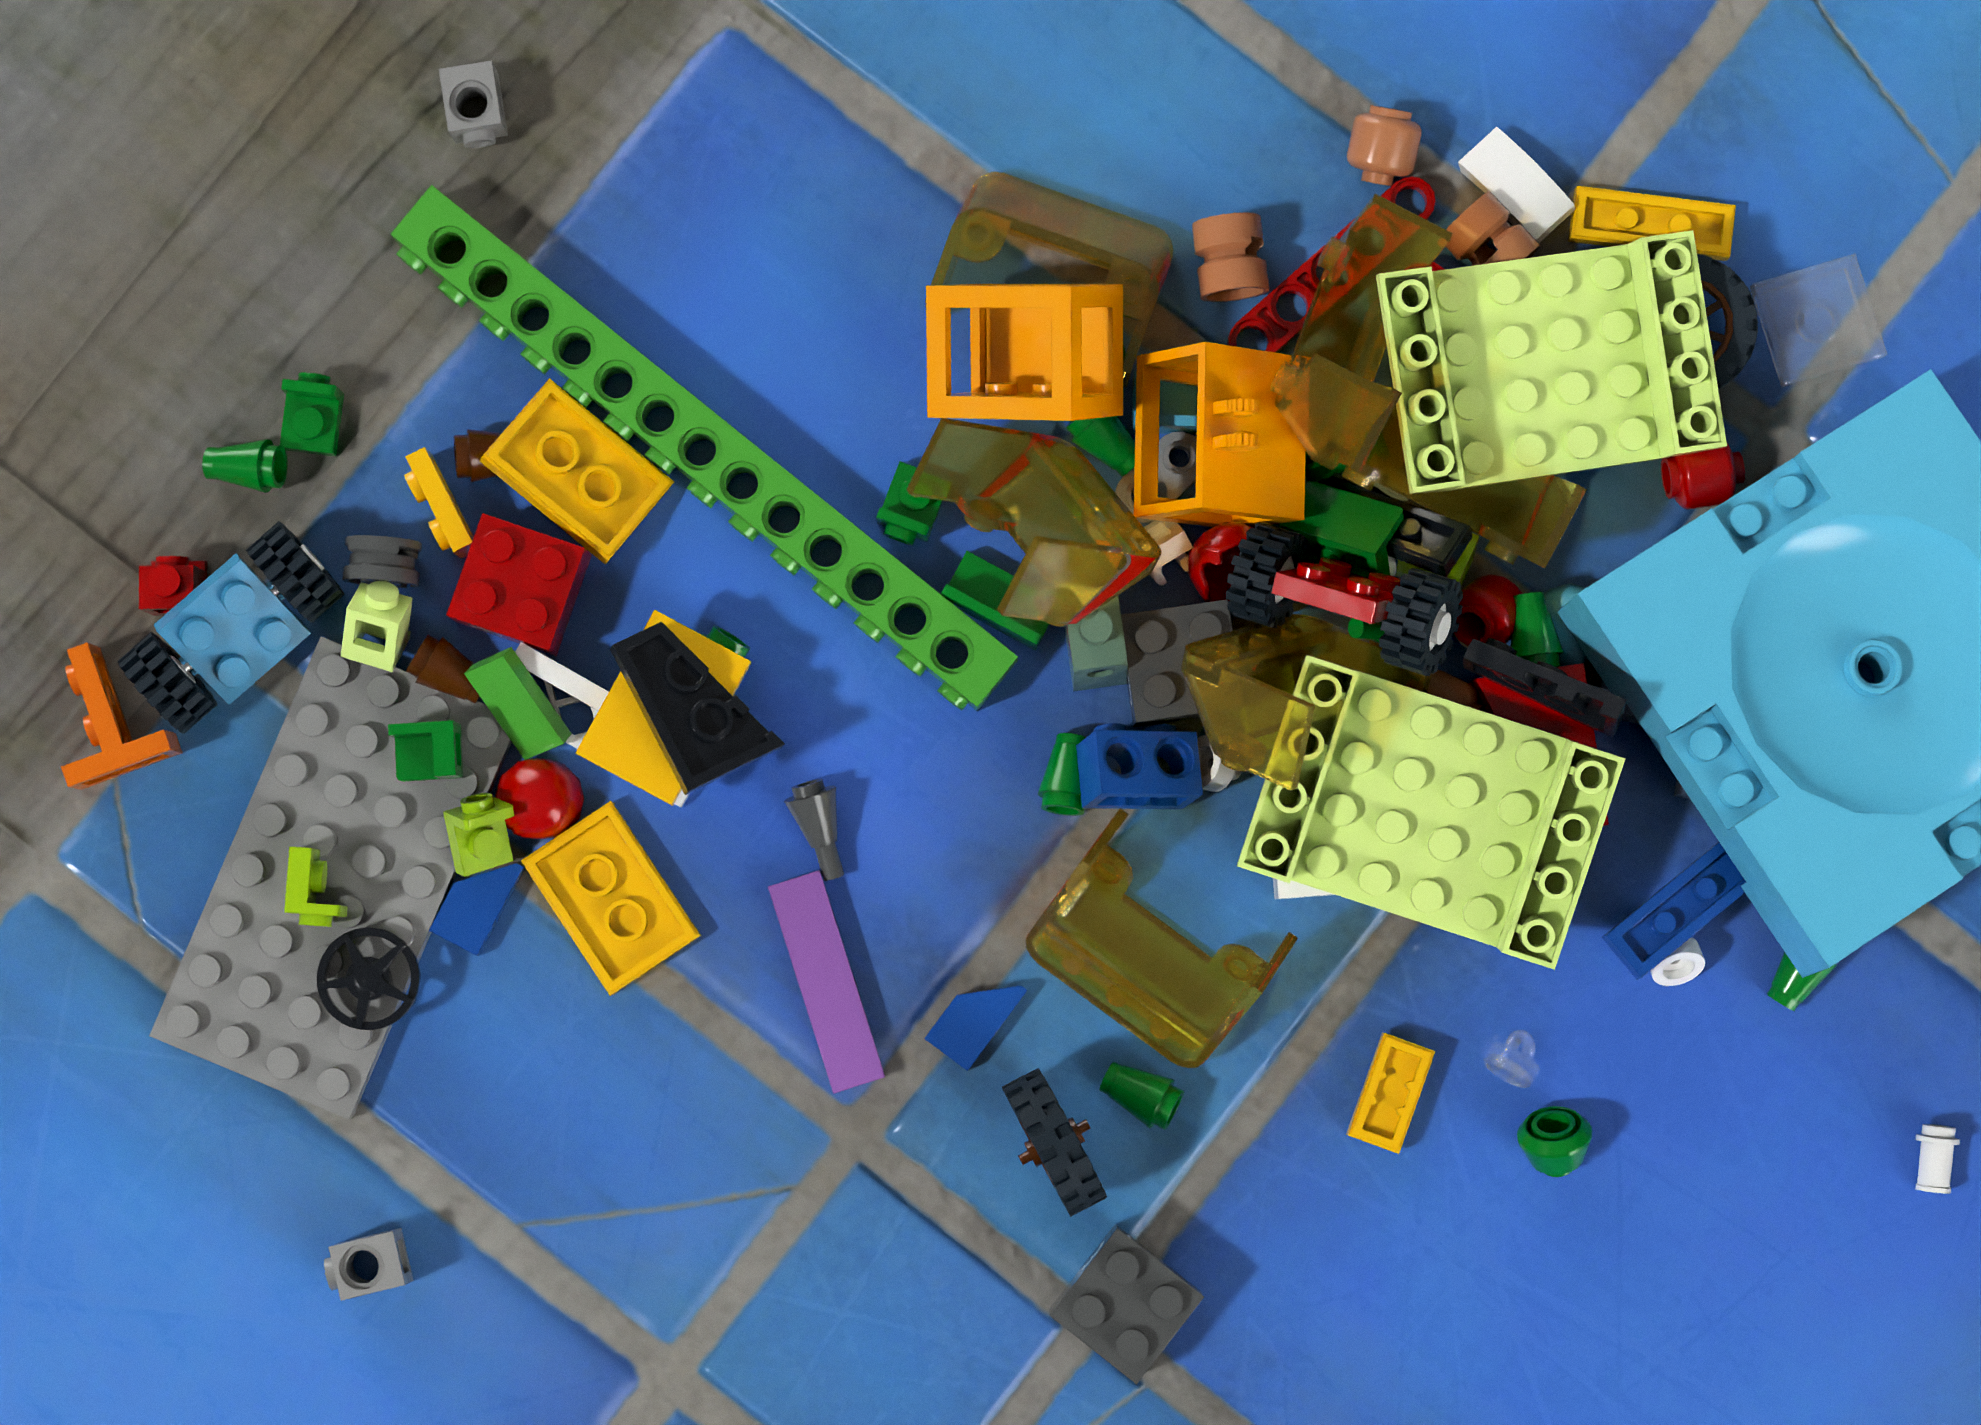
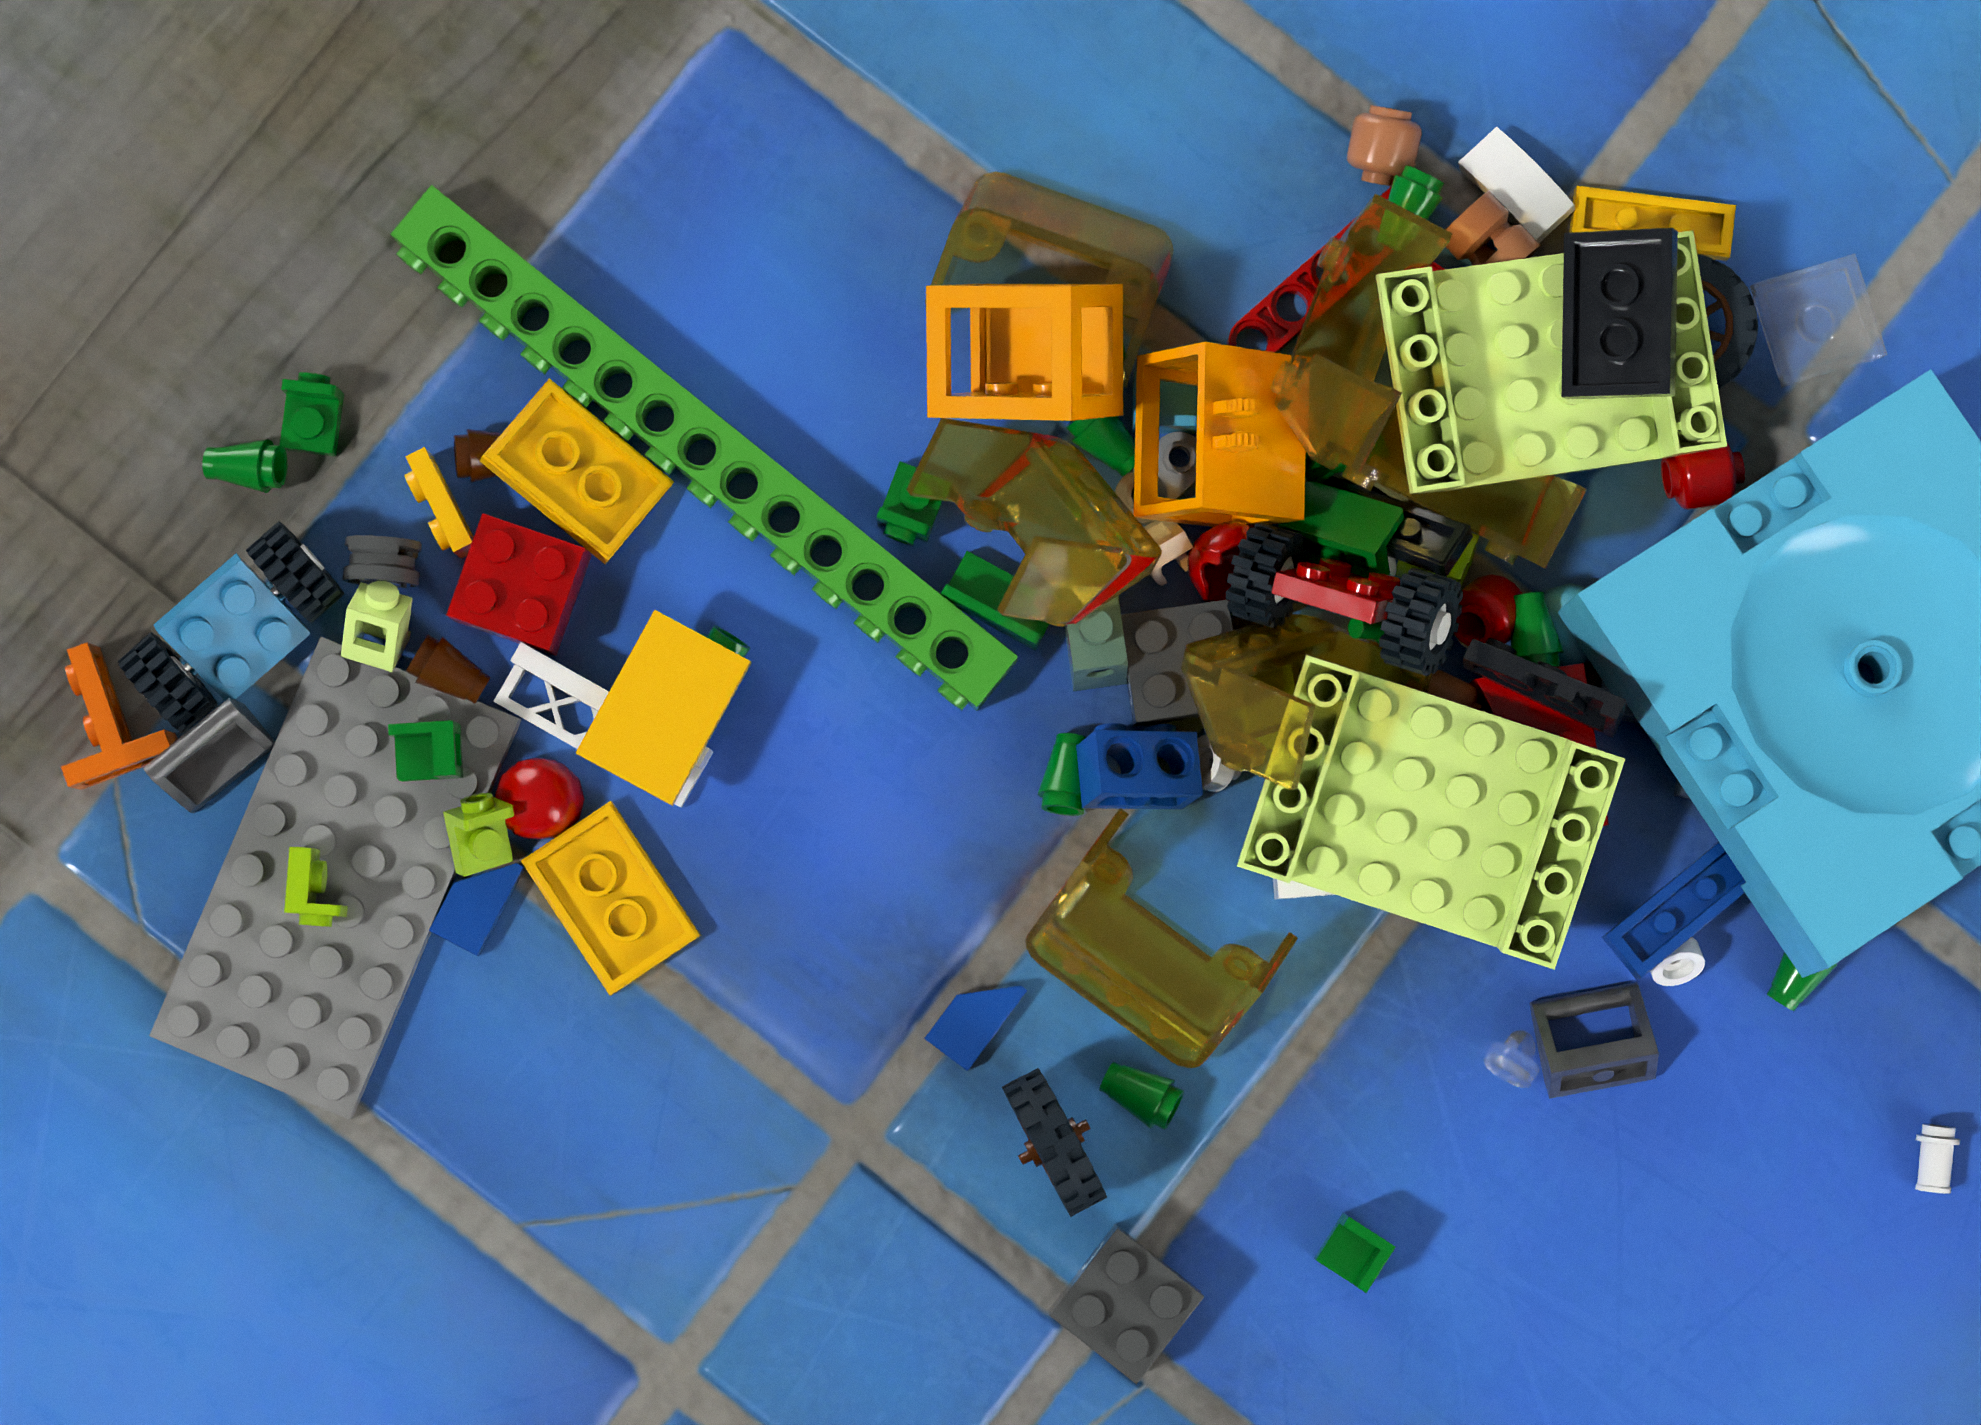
red brick [139,556,207,616] -> none
black wheel [317,927,421,1030] -> none
light grey brick [324,1228,414,1301] -> none
light grey brick [439,60,508,148] -> none
bright green tile [464,647,572,760] -> none
black wing [610,622,785,795] -> none
medium lavender tile [768,870,886,1094] -> none
dark grey cone [784,779,844,881] -> none
nougat wheel [1192,213,1269,302] -> none
yellow plate [1346,1032,1435,1154] -> none
green cone [1517,1106,1592,1177] -> none
none -> flat silver tile [143,698,275,813]
none -> green panel [1314,1213,1395,1293]
none -> green cone [1377,165,1444,250]
none -> flat silver tile [1530,982,1659,1099]
none -> black plate [1561,228,1678,399]

